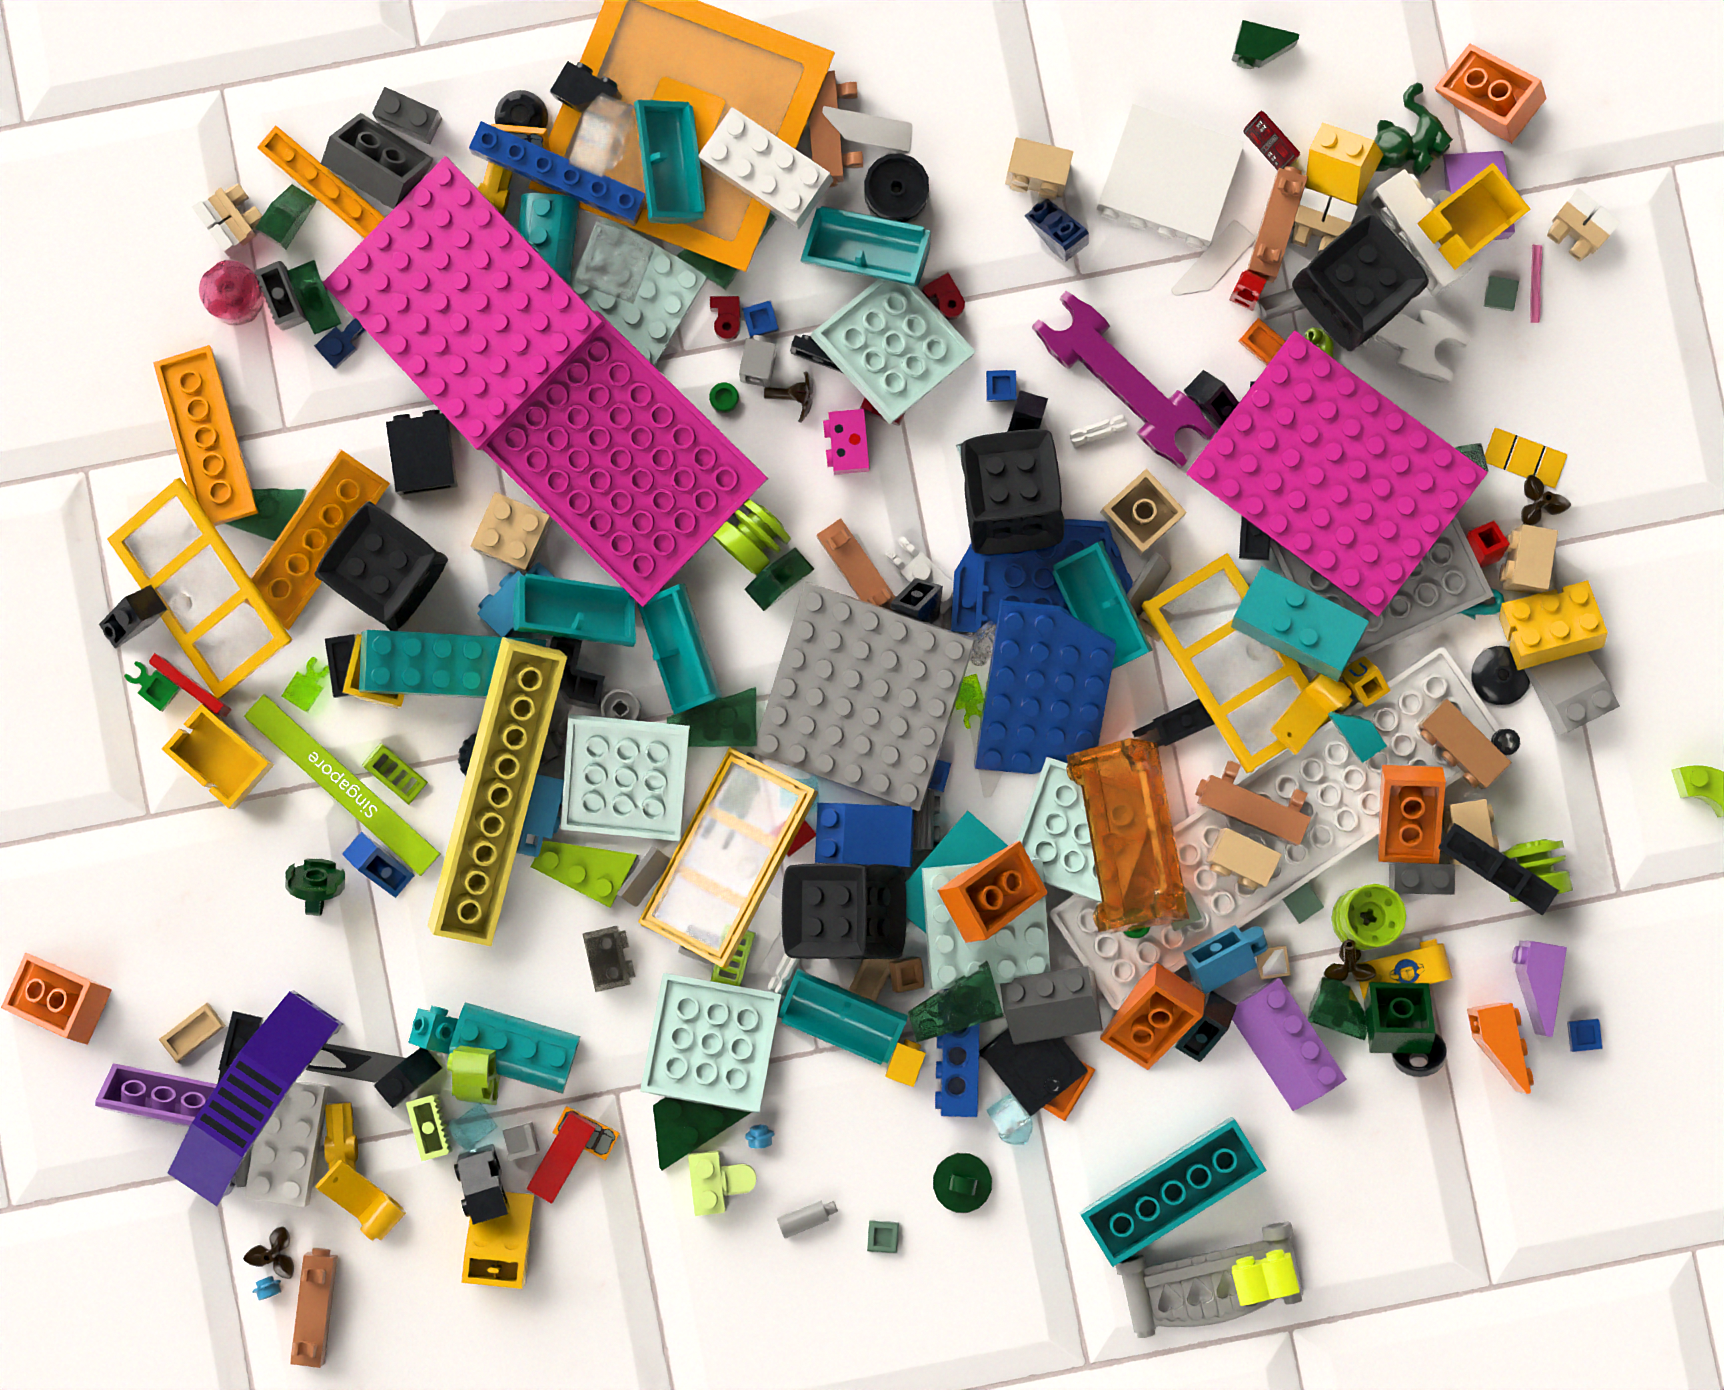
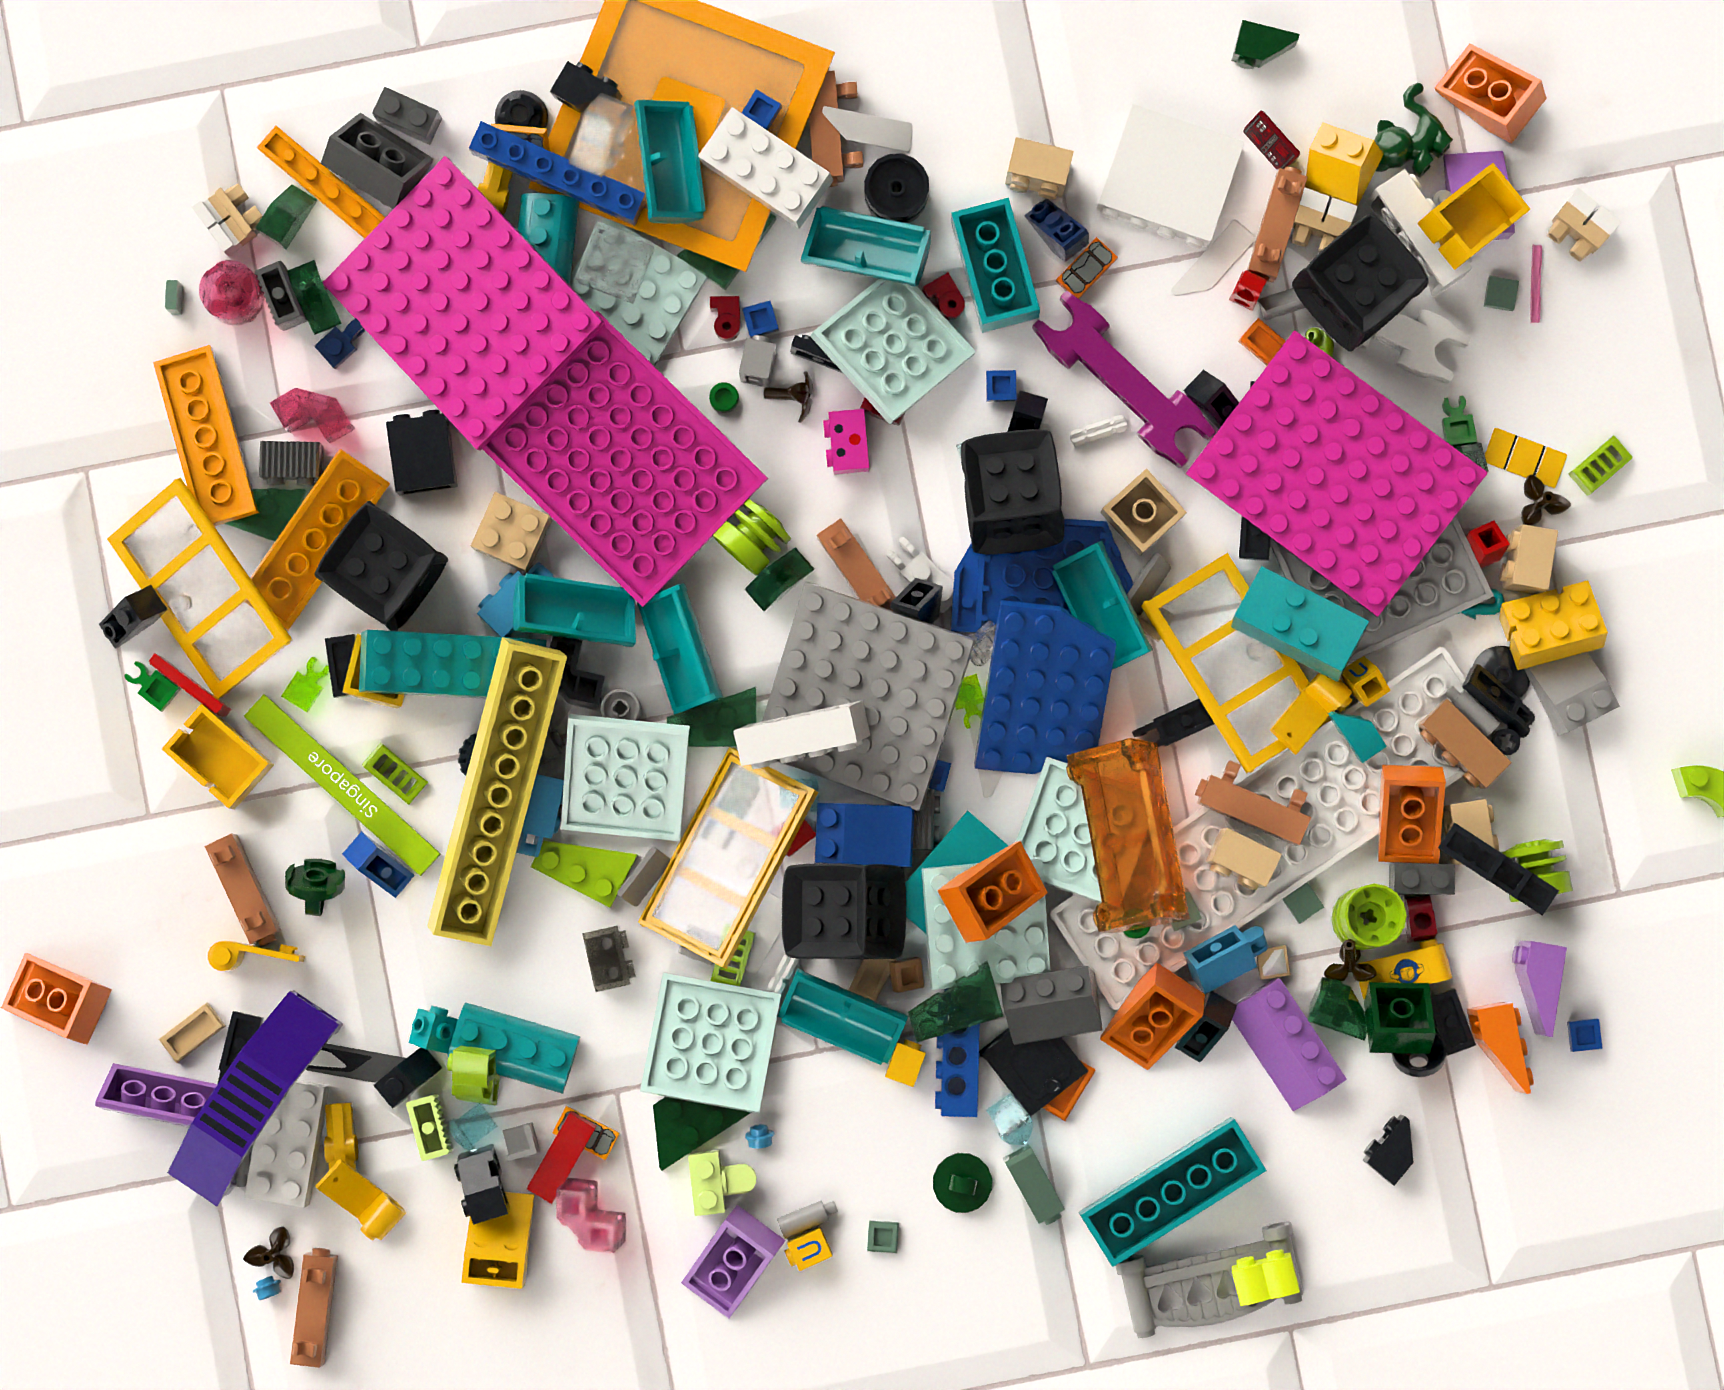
none -> sand green tile [165,280,183,315]
none -> nougat brick [204,833,282,947]
none -> yellow door [208,941,305,971]
none -> dark grey brick [259,441,324,486]
none -> clear pink brick [269,388,356,444]
none -> clear pink brick [556,1177,626,1254]
none -> medium lavender slope [681,1205,786,1319]
none -> white brick [734,700,871,770]
none -> blue plate [742,89,782,131]
none -> yellow brick [784,1226,833,1271]
none -> teal brick [951,197,1040,333]
none -> sand green slope [1002,1144,1065,1225]
none -> tile [1056,237,1118,299]
none -> black slope [1362,1114,1414,1186]
none -> dark red leg [1404,895,1438,943]
none -> black plate [1431,988,1476,1056]
none -> green plate [1441,395,1478,448]
none -> light grey cylinder [1444,686,1500,737]
none -> black hinge [1462,664,1536,738]
none -> lime slope [1568,435,1633,496]

